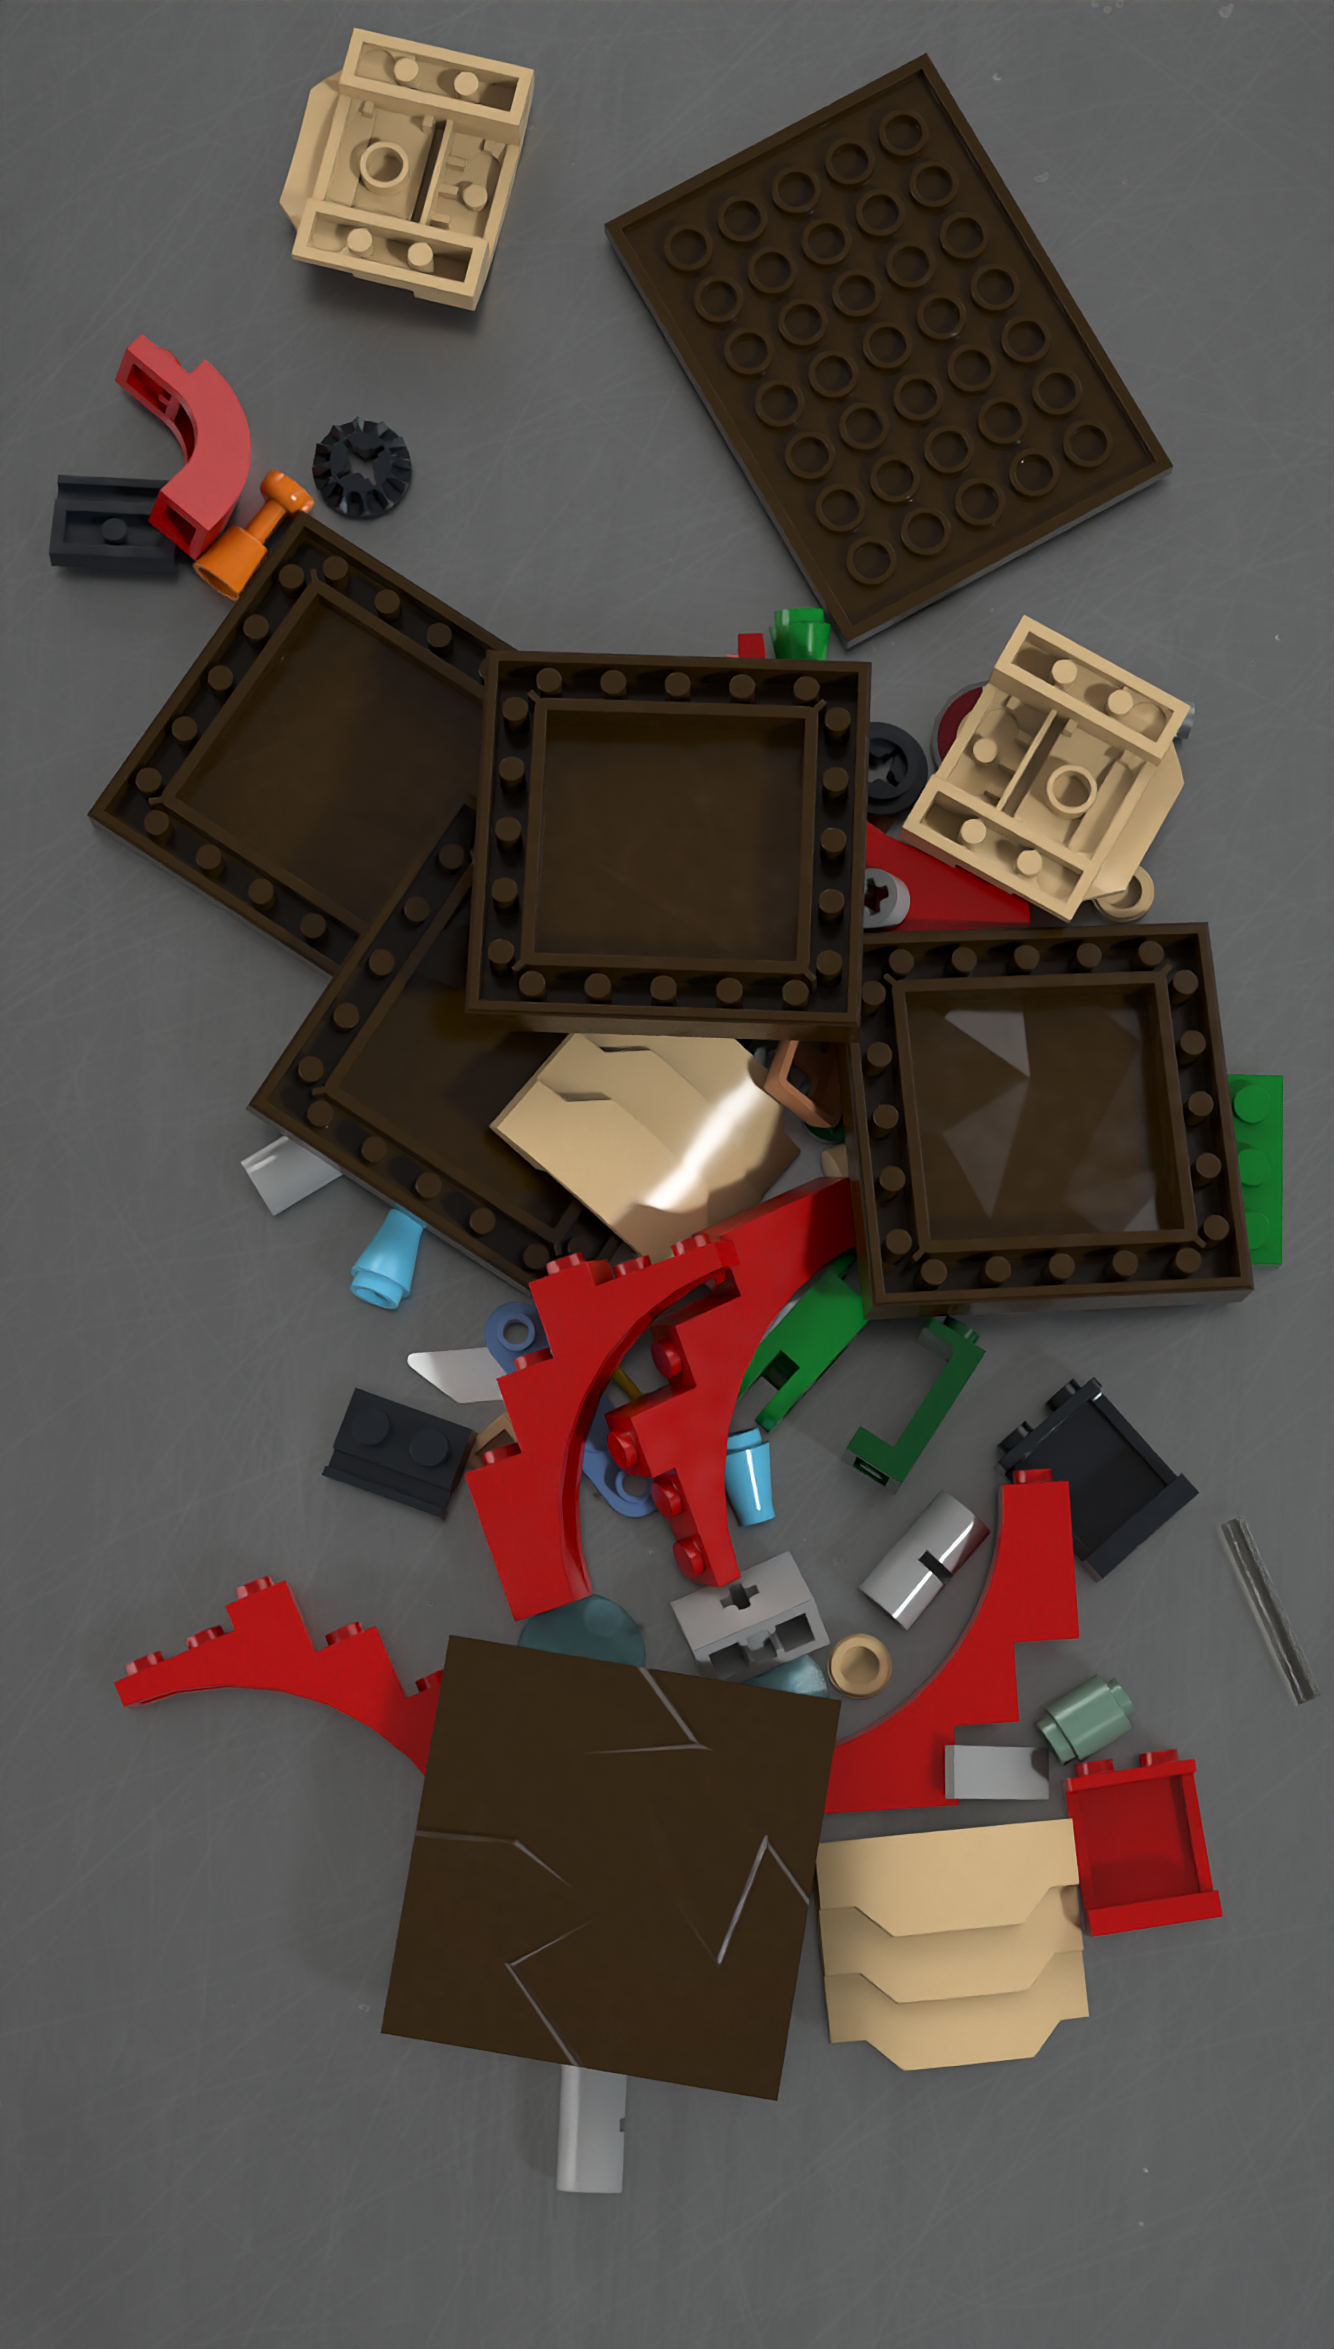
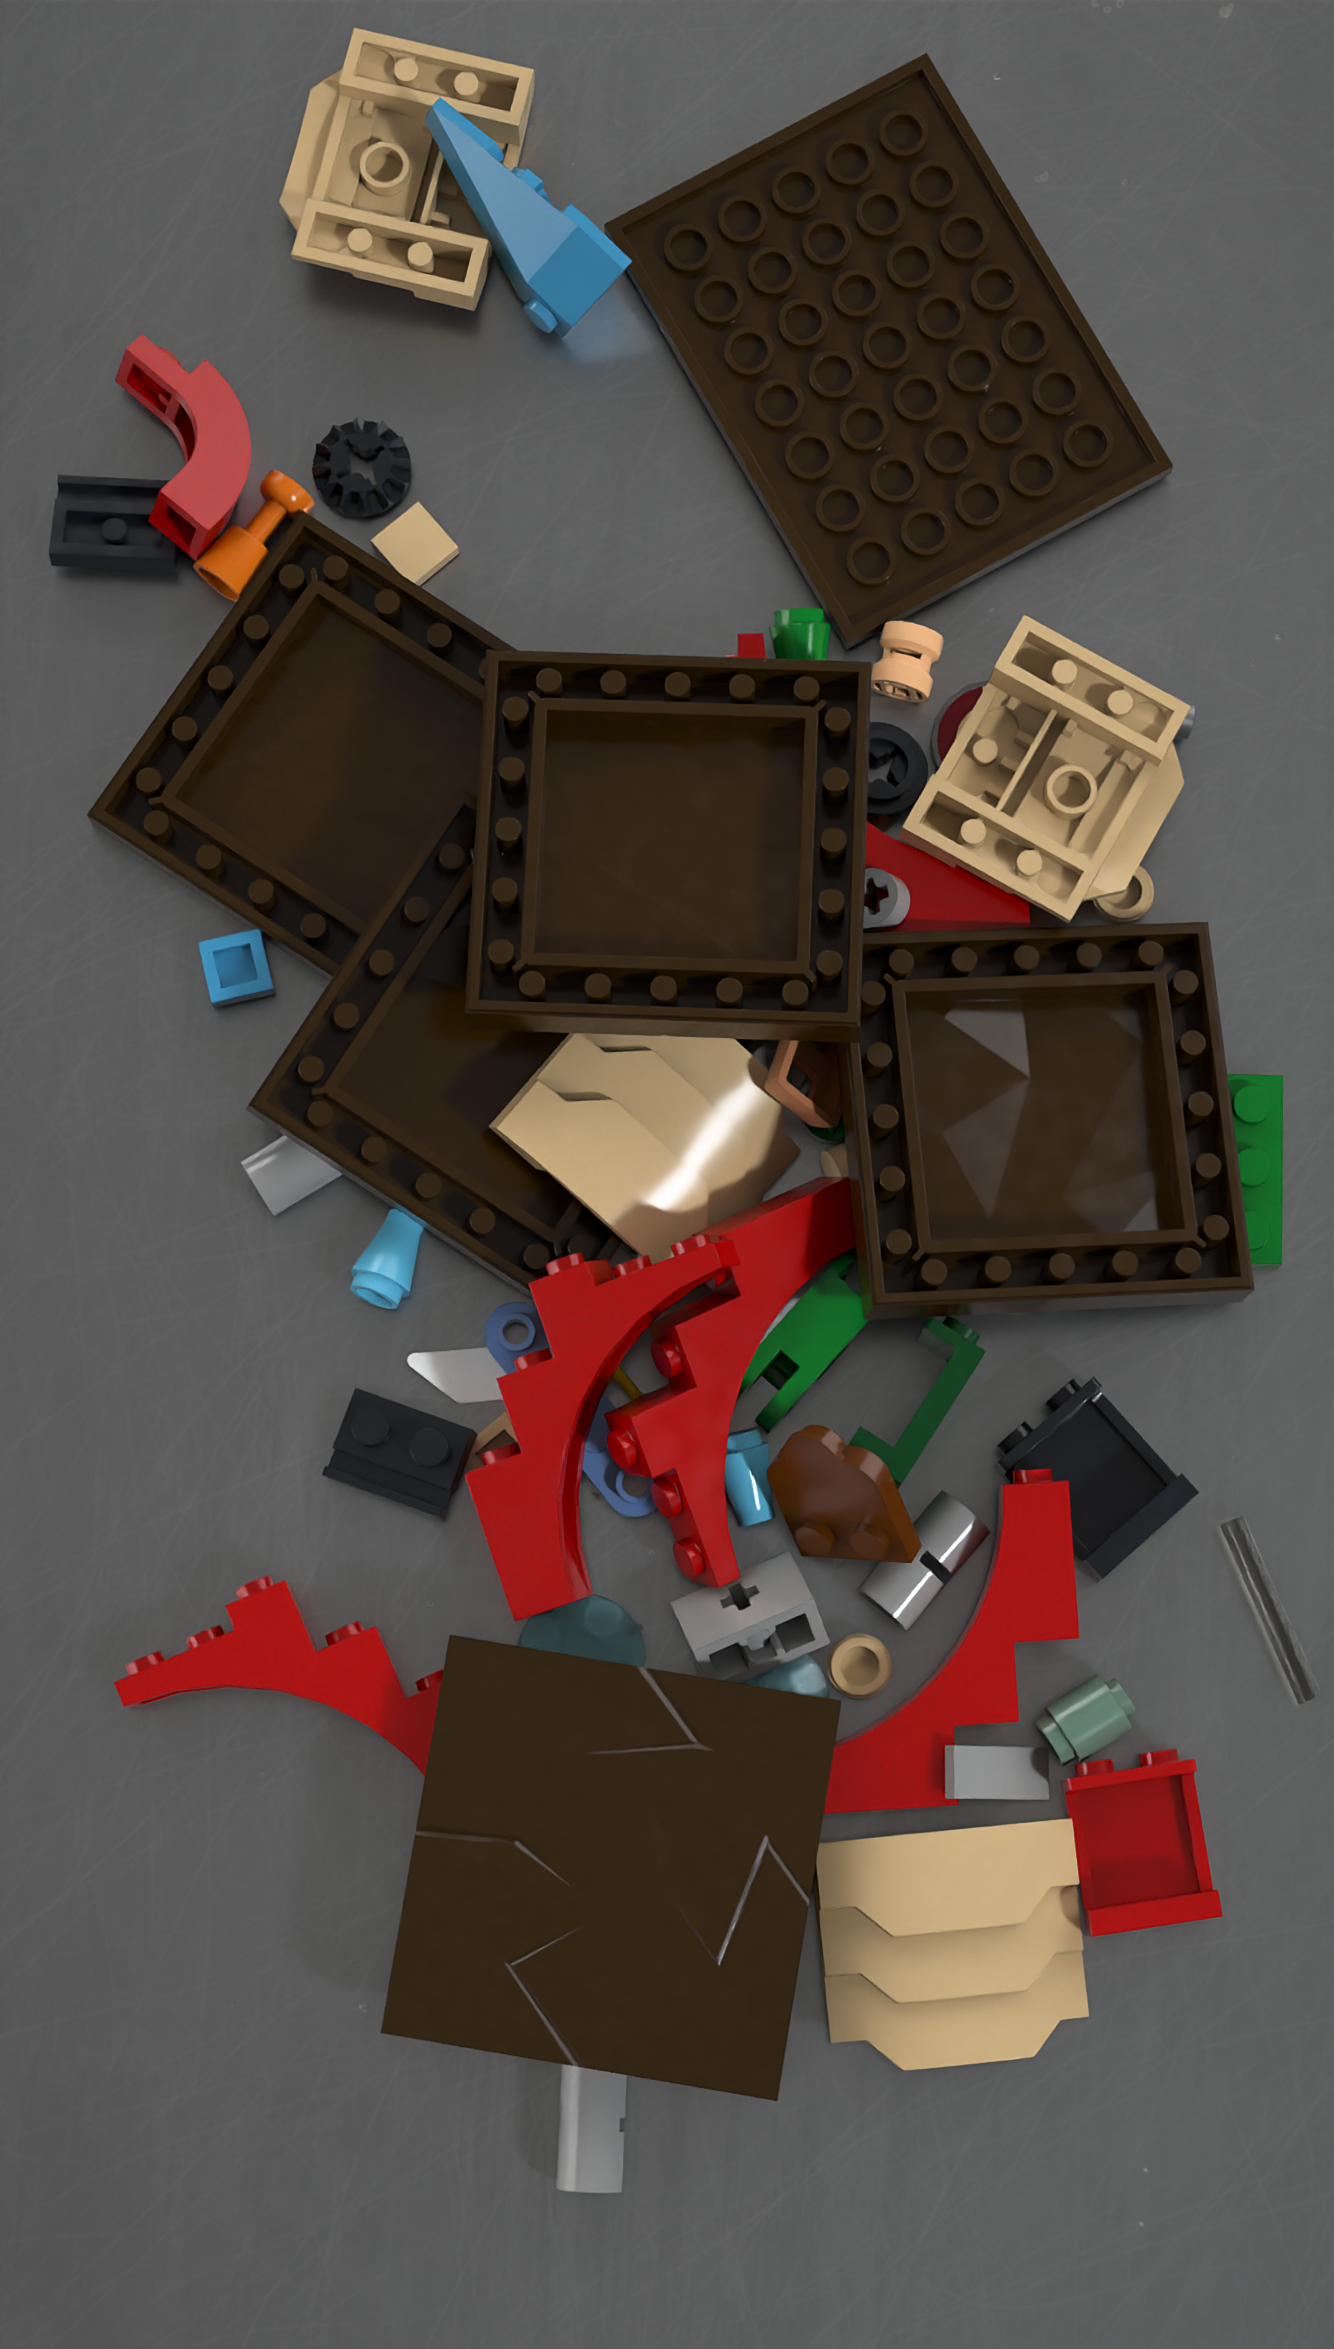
none -> dark azure plate [198,929,275,1008]
none -> tan tile [371,501,459,586]
none -> dark azure wedge [424,97,632,338]
none -> reddish brown plate [767,1425,922,1563]
none -> light nougat wheel [871,621,945,703]

